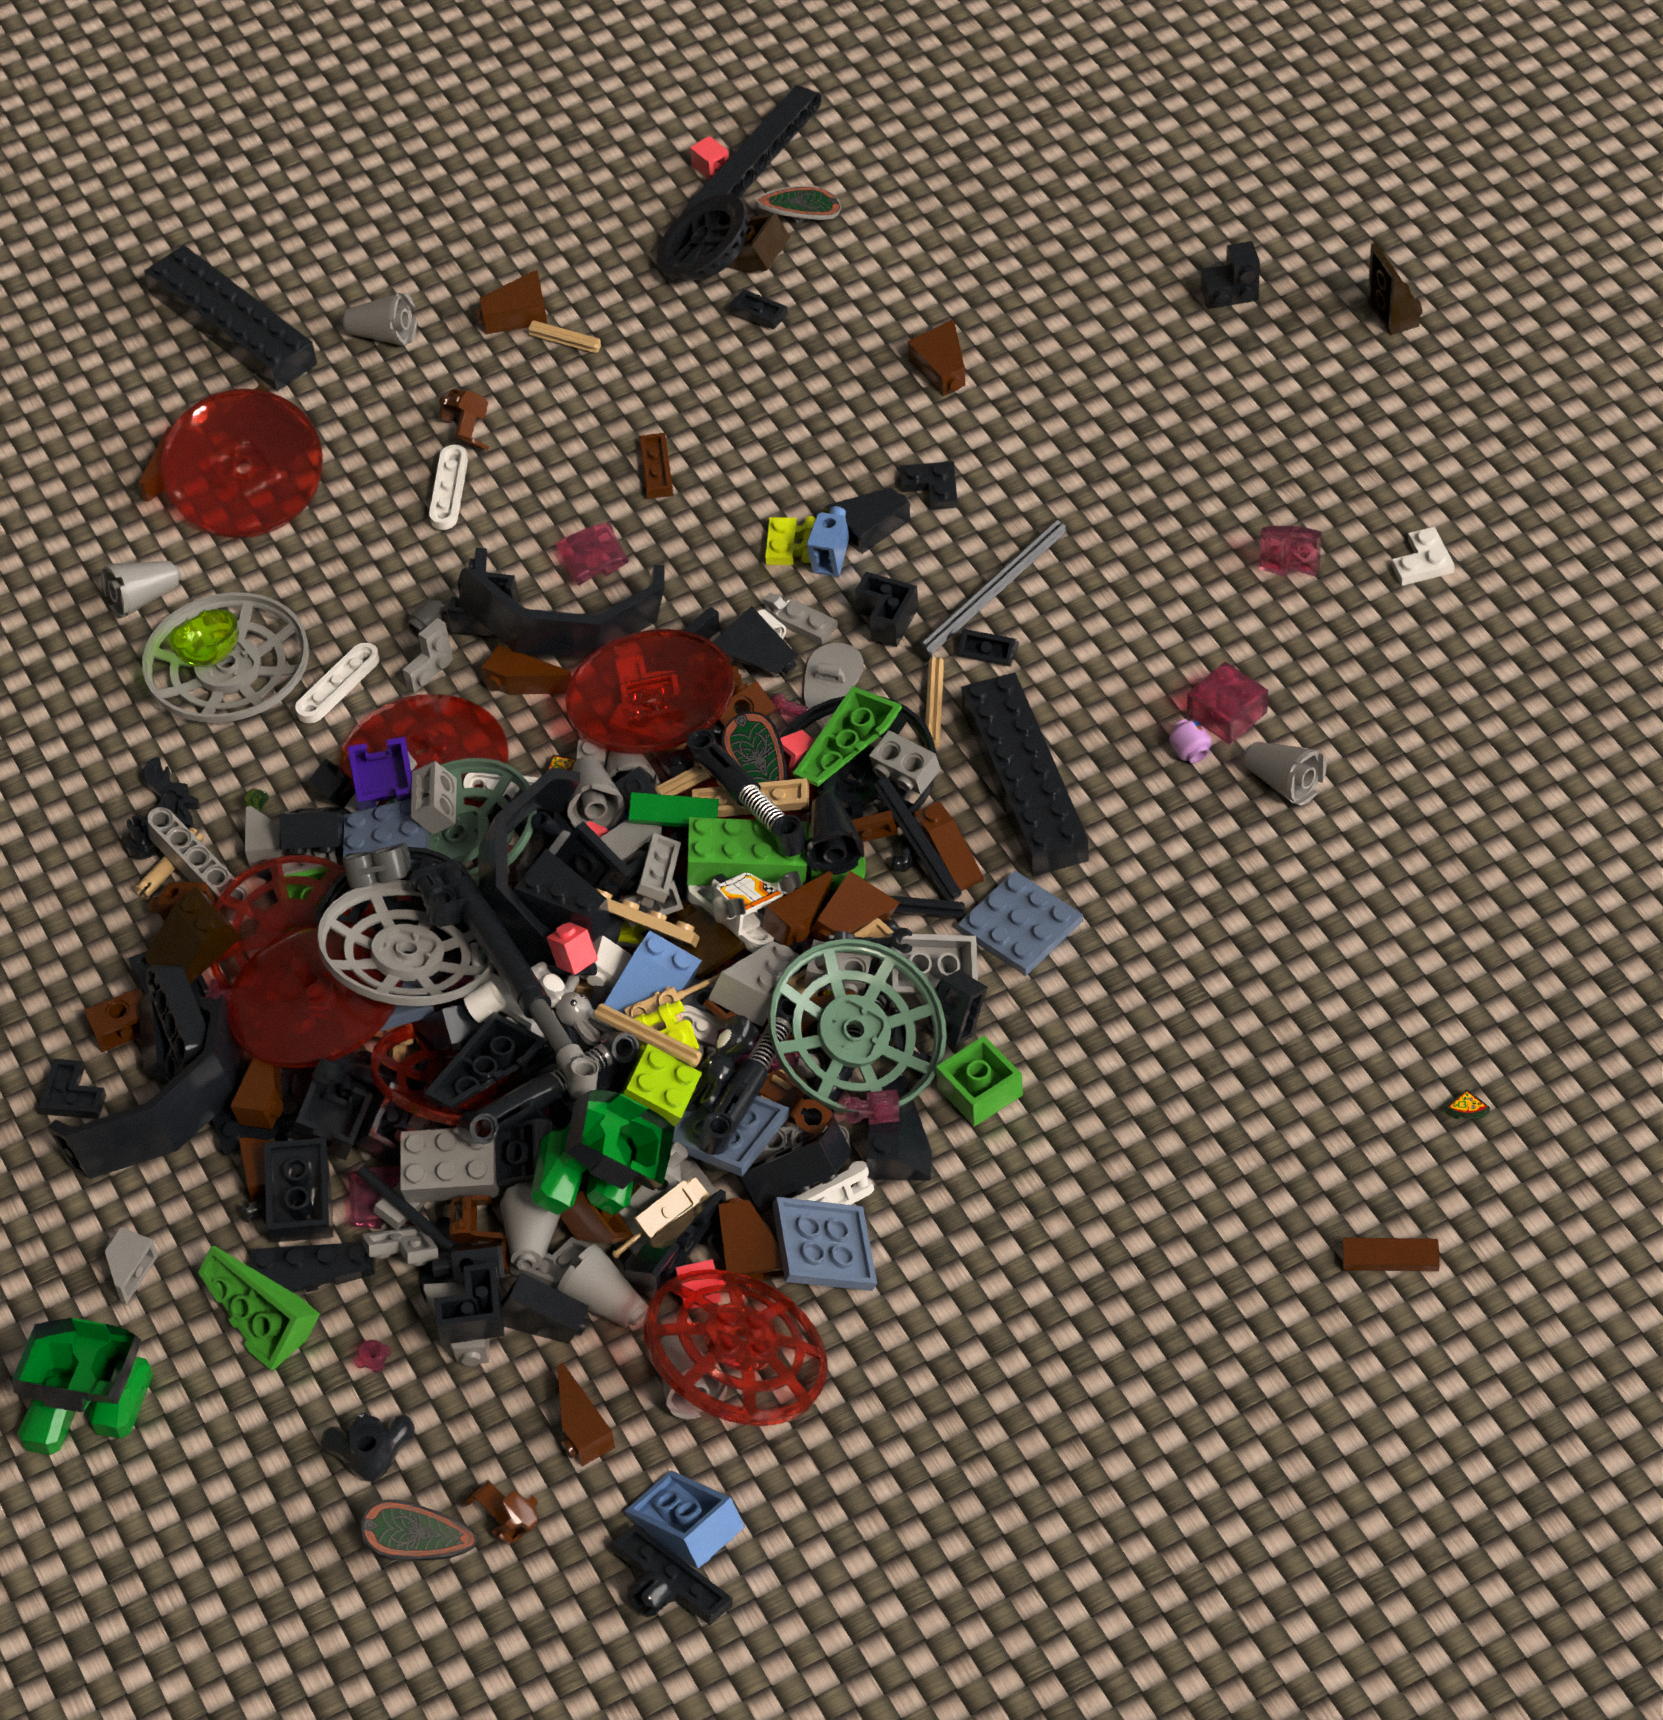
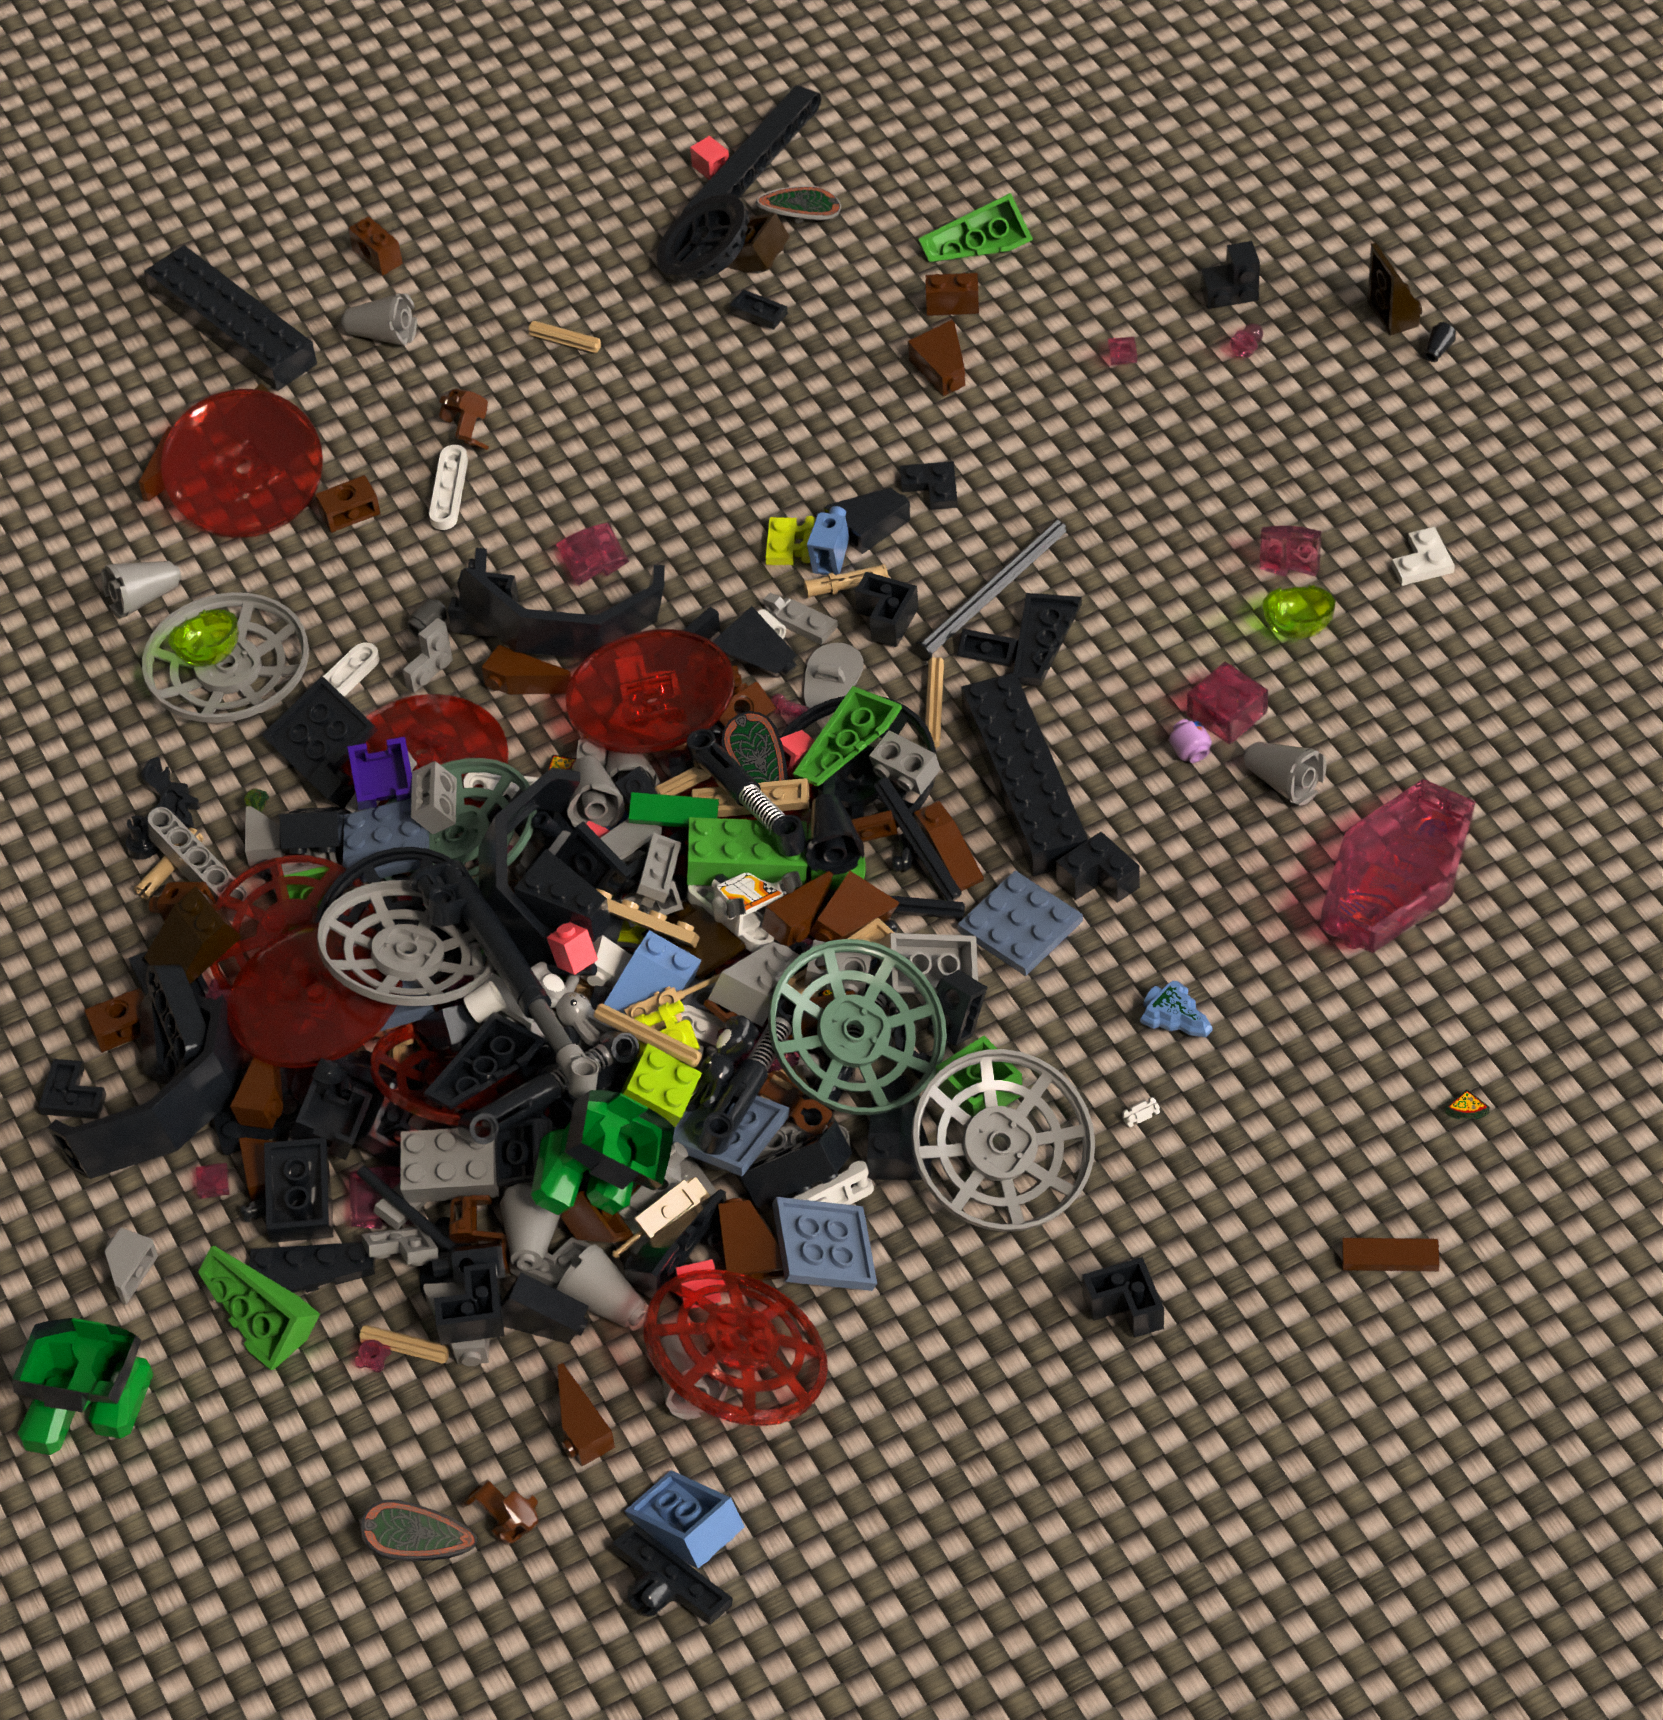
black head [321,1413,415,1482] -> none
dark grey piece [342,842,411,889] -> none
reddish brown slope [476,270,547,334] -> none
reddish brown tile [639,432,674,499] -> none
black piece [827,927,912,953] -> none
clear pink plate [845,1089,899,1125] -> none
none -> clear pink plate [196,1163,230,1199]
none -> black plate [262,676,378,790]
none -> reddish brown brick [315,475,381,533]
none -> reddish brown brick [348,216,403,276]
none -> tan axle [359,1325,450,1363]
none -> tan pin [804,564,888,598]
none -> light grey dish [911,1049,1095,1232]
none -> bright green wedge [918,193,1033,262]
none -> reddish brown brick [925,273,979,316]
none -> black wing [1013,593,1082,686]
none -> black brick [1056,831,1140,903]
none -> black brick [1082,1257,1164,1338]
none -> clear pink plate [1108,336,1137,365]
none -> white piece [1122,1097,1160,1127]
none -> medium blue rock [1140,980,1212,1038]
none -> clear pink plate [1230,323,1263,358]
none -> clear neon green cylinder [1263,584,1336,640]
none -> clear pink container [1320,779,1476,953]
none -> black cone [1423,322,1456,362]

